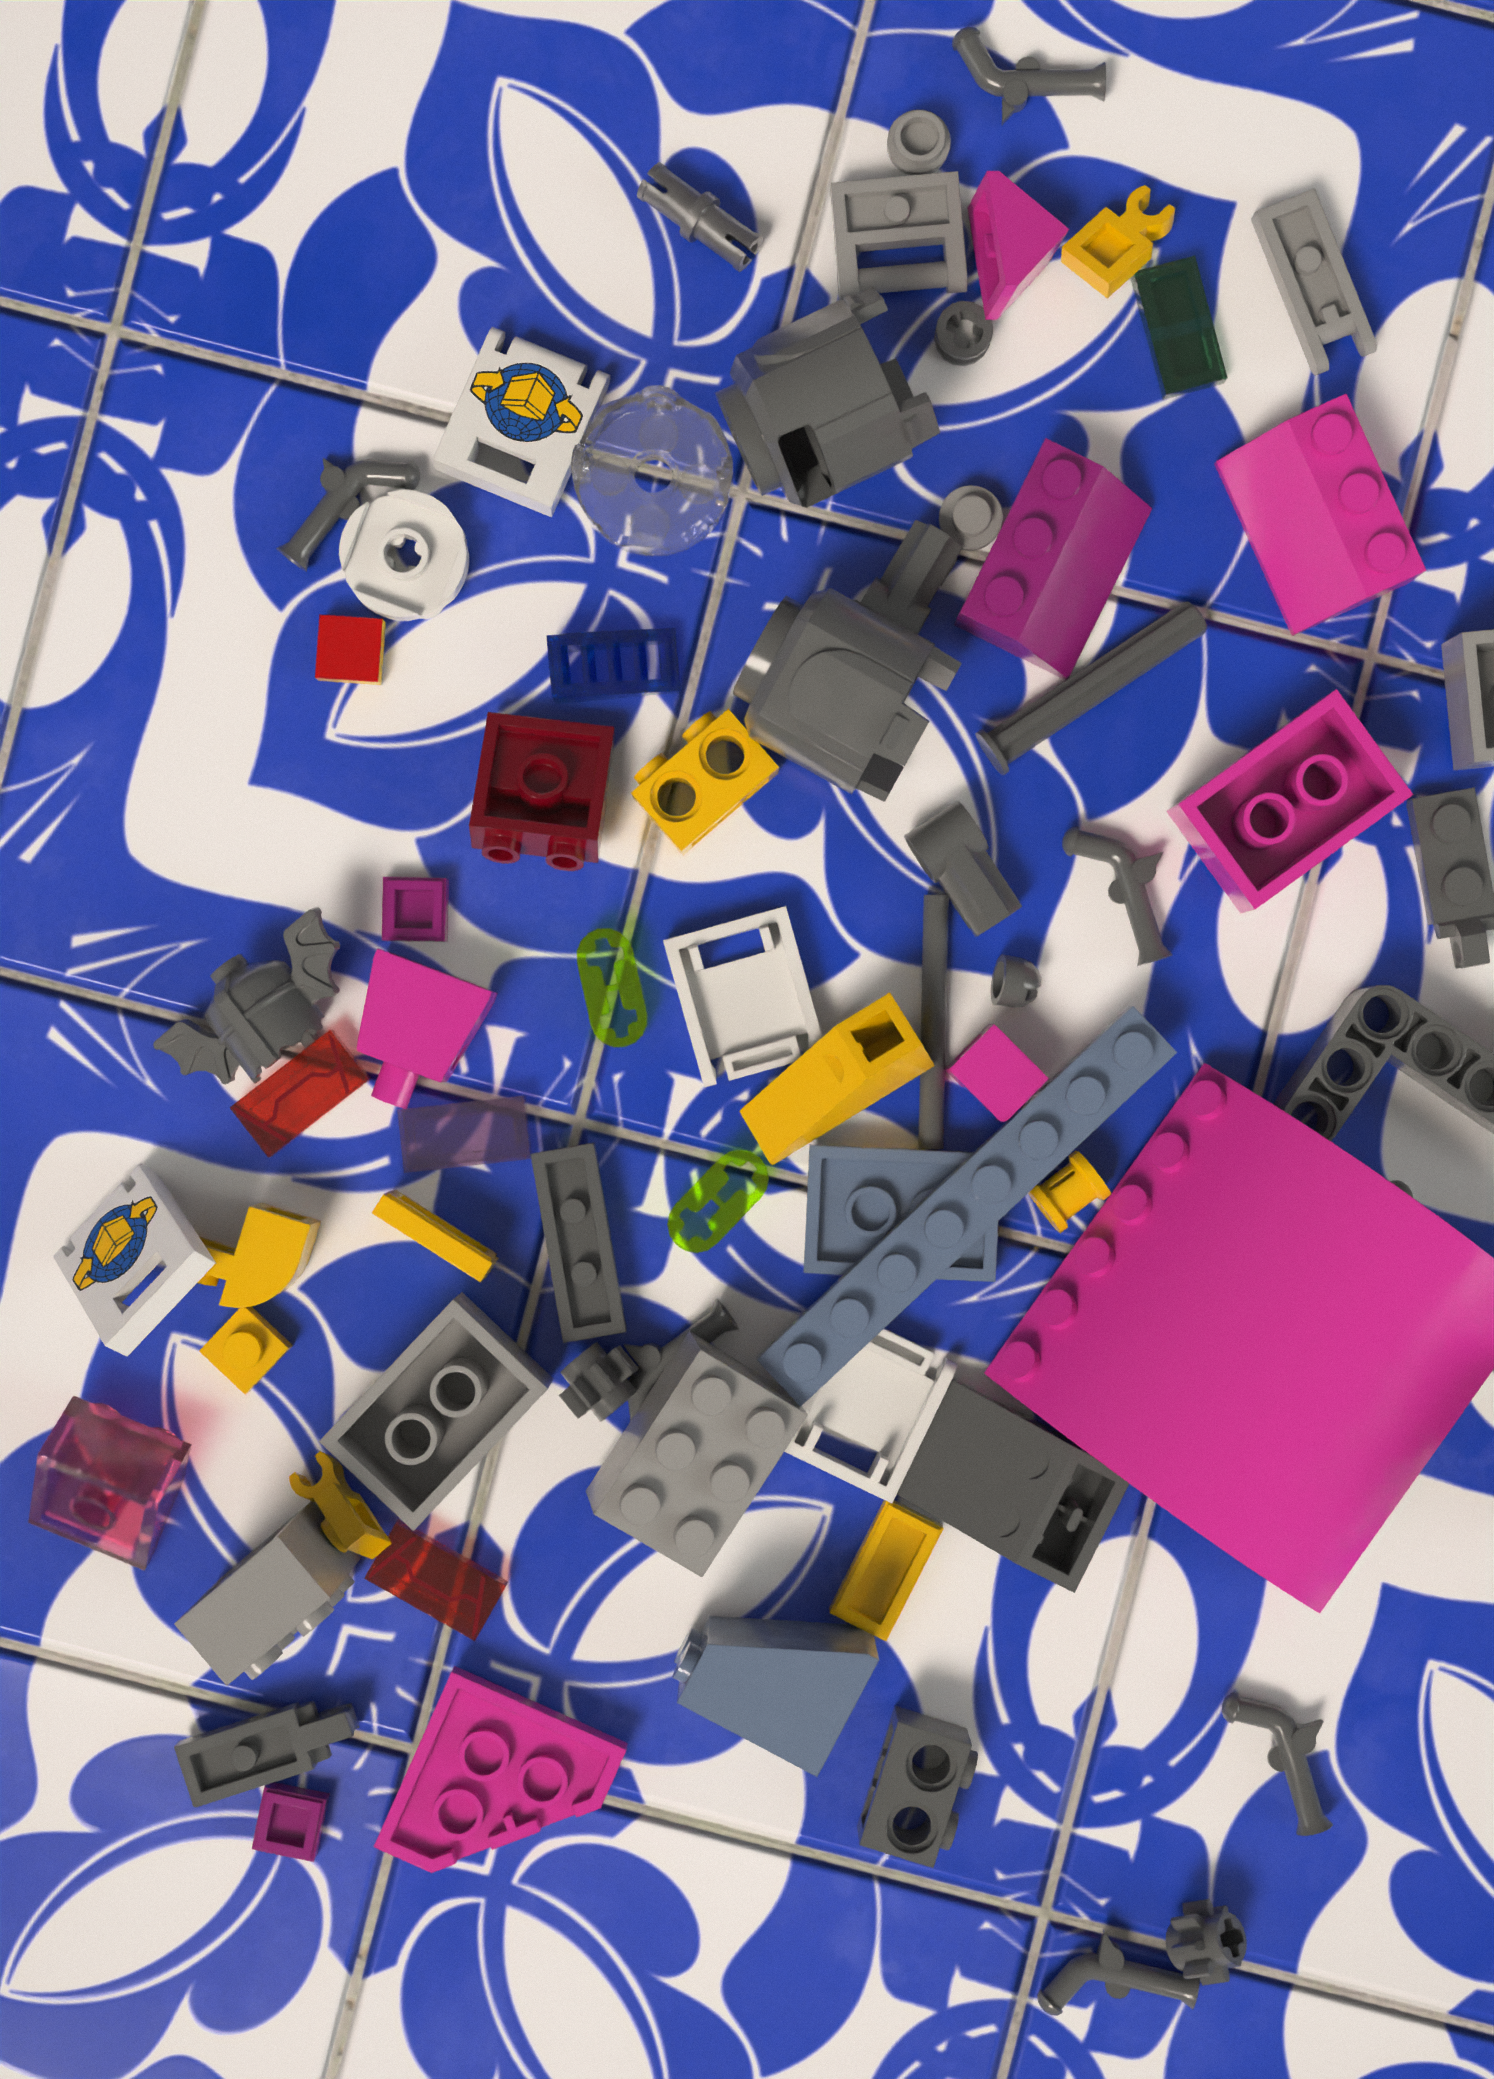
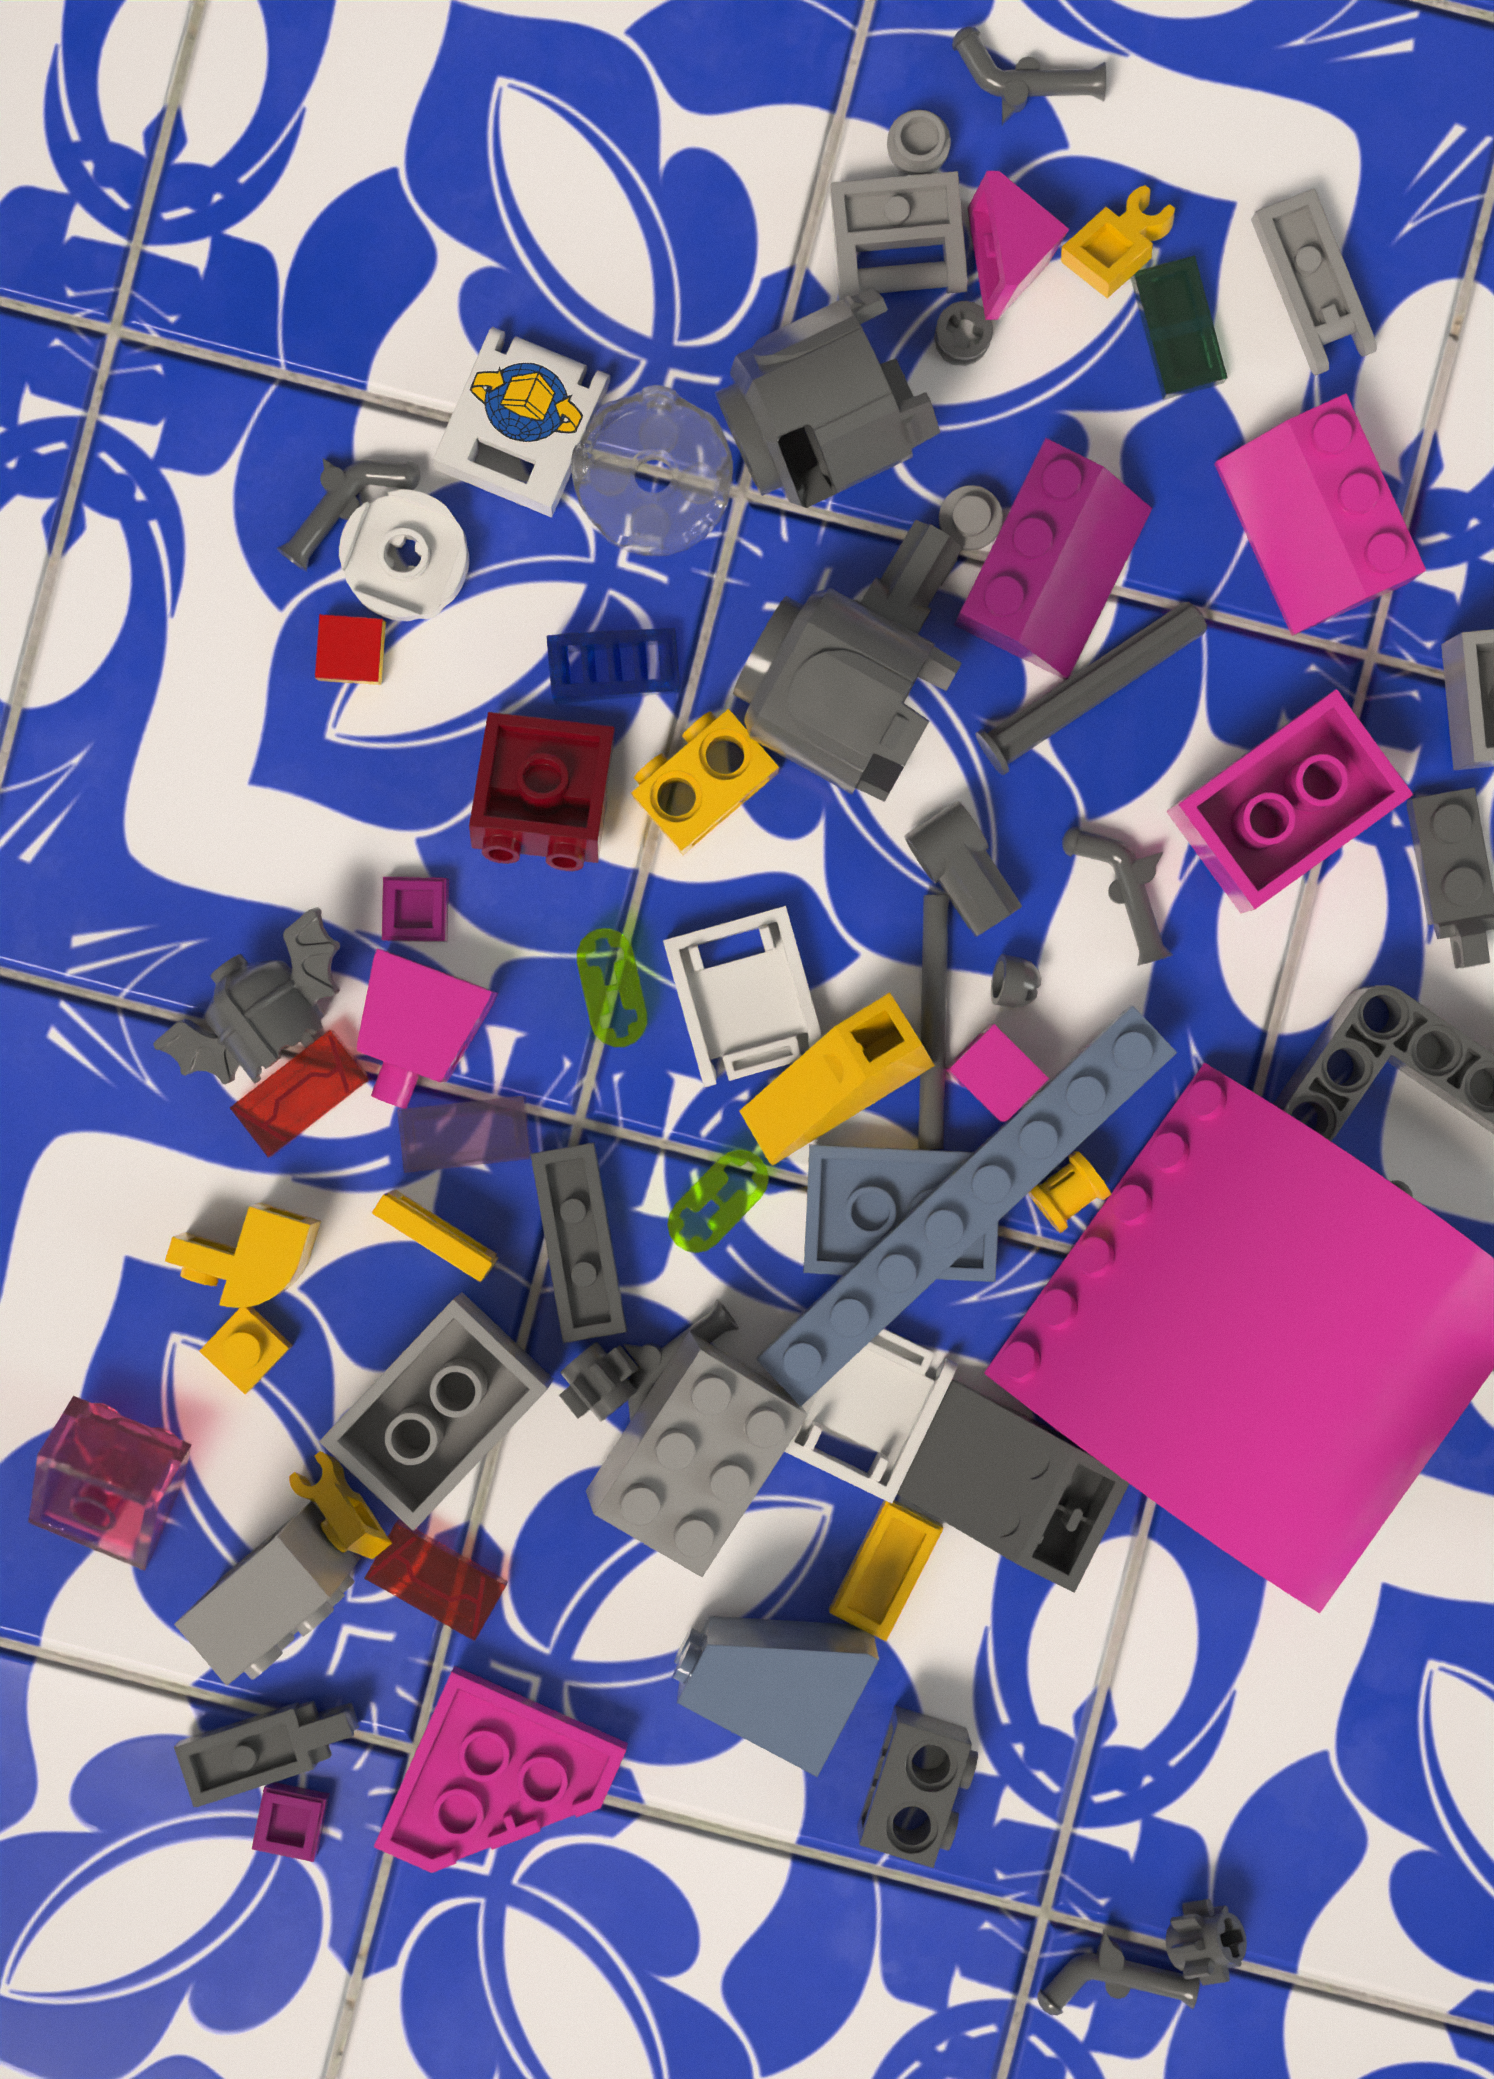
white container [53,1164,216,1356] -> none
flat silver pin [637,162,763,272] -> none
dark grey piece [1222,1692,1333,1836] -> none

